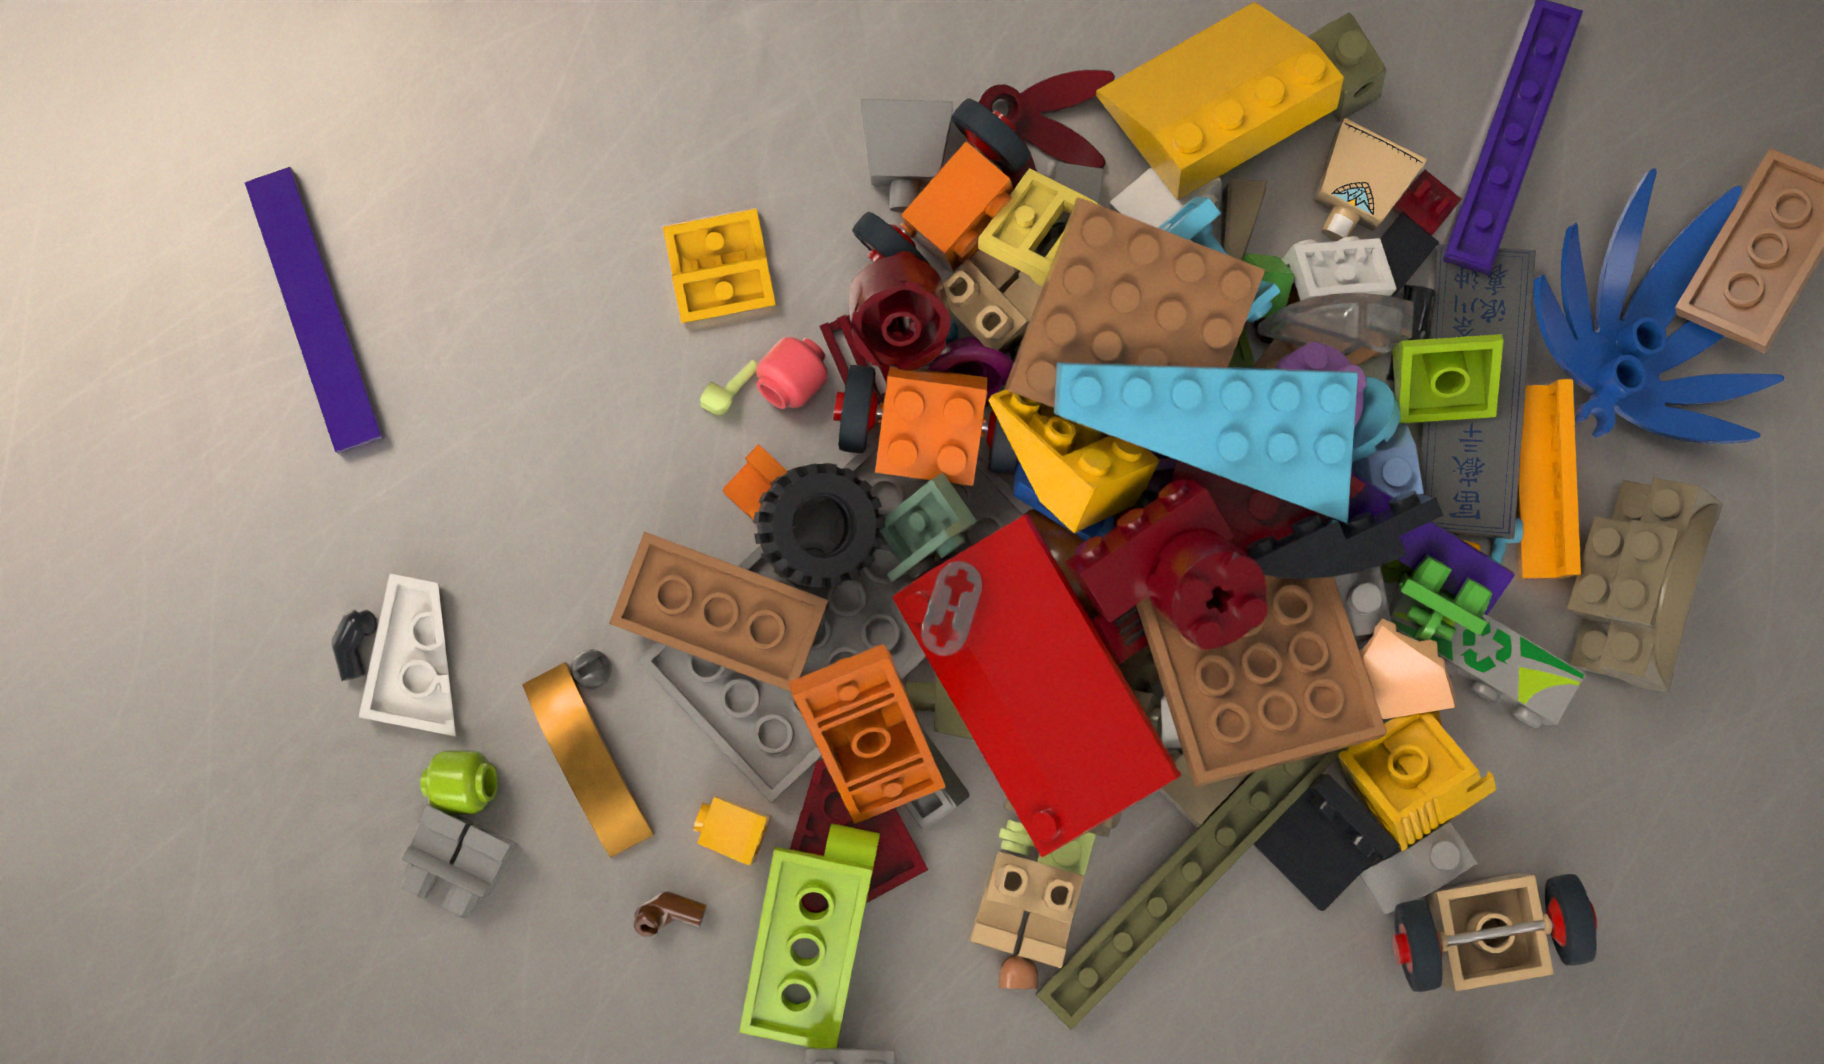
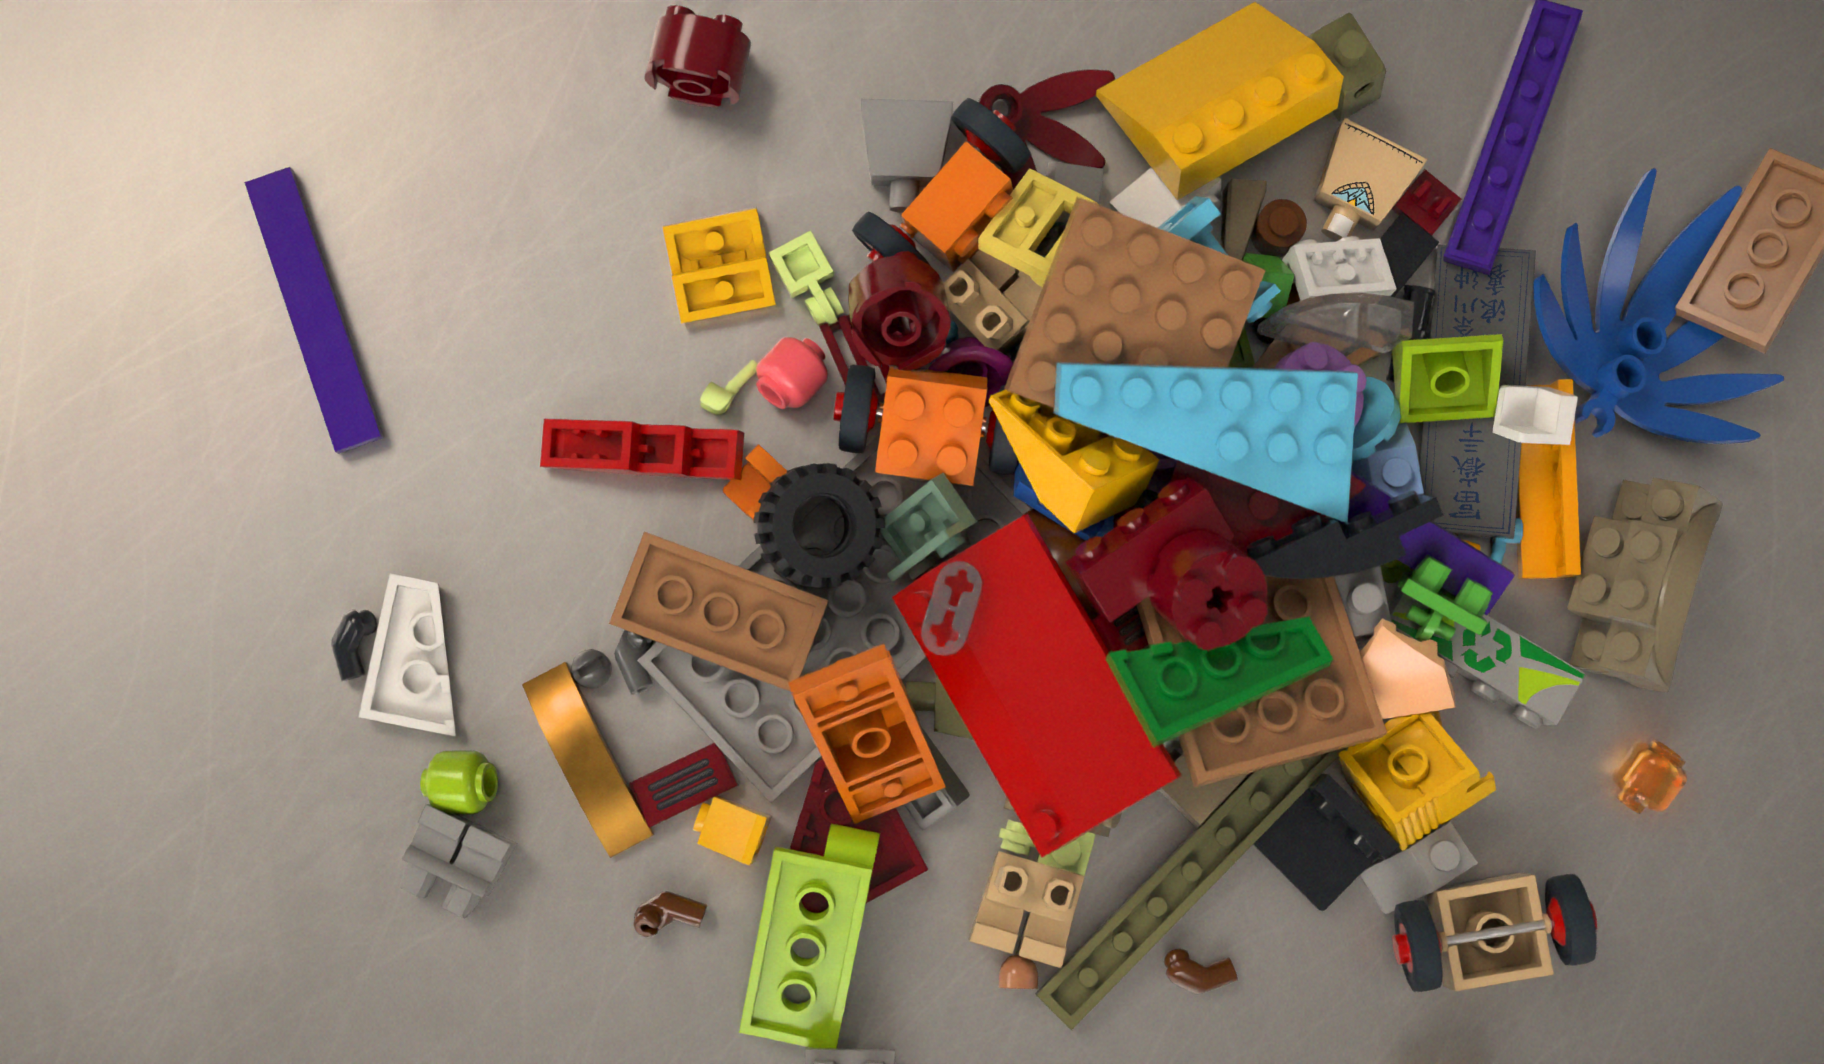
none -> red slope [540,419,745,480]
none -> dark grey arm [614,630,654,695]
none -> dark red tile [629,743,739,828]
none -> dark red brick [644,5,751,107]
none -> yellowish green plate [768,230,844,326]
none -> green wing [1106,616,1334,748]
none -> reddish brown arm [1164,949,1238,994]
none -> reddish brown brick [1251,199,1307,258]
none -> white panel [1492,385,1578,445]
none -> clear orange head [1612,739,1687,814]

